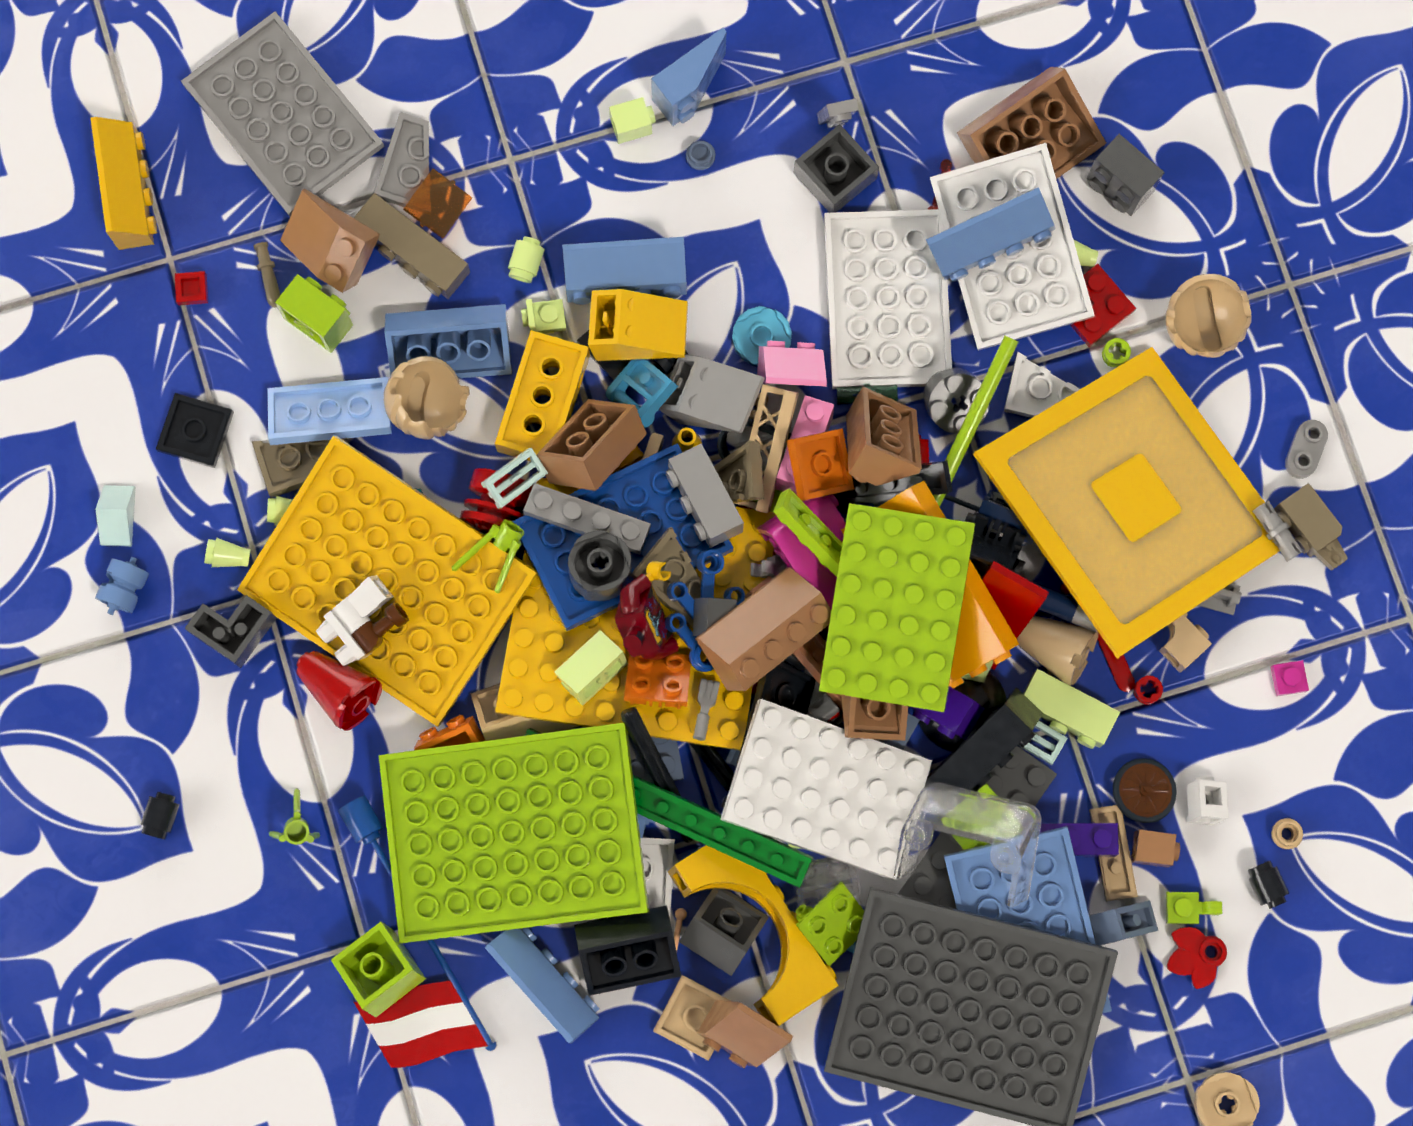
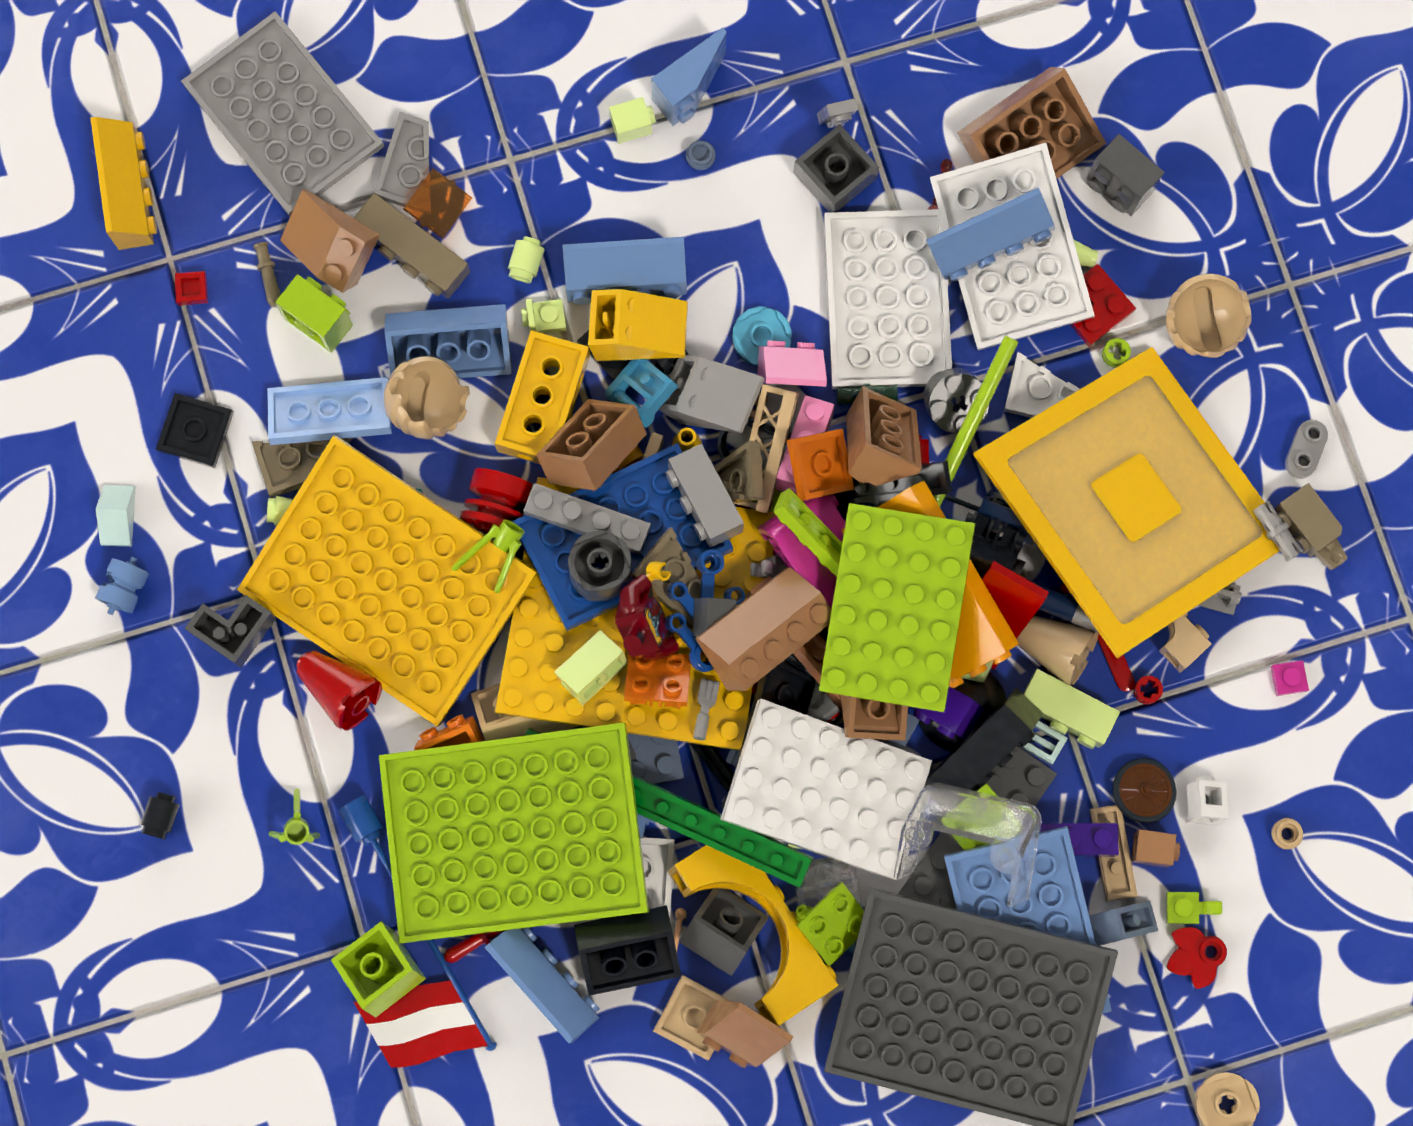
yellowish green cone [204,537,251,567] -> none
white hips [316,575,409,666] -> none
light aqua tile [481,448,548,509] -> none
black axle [621,707,694,843] -> none
black brick [1248,860,1289,909] -> none
none -> red piece [444,930,505,963]

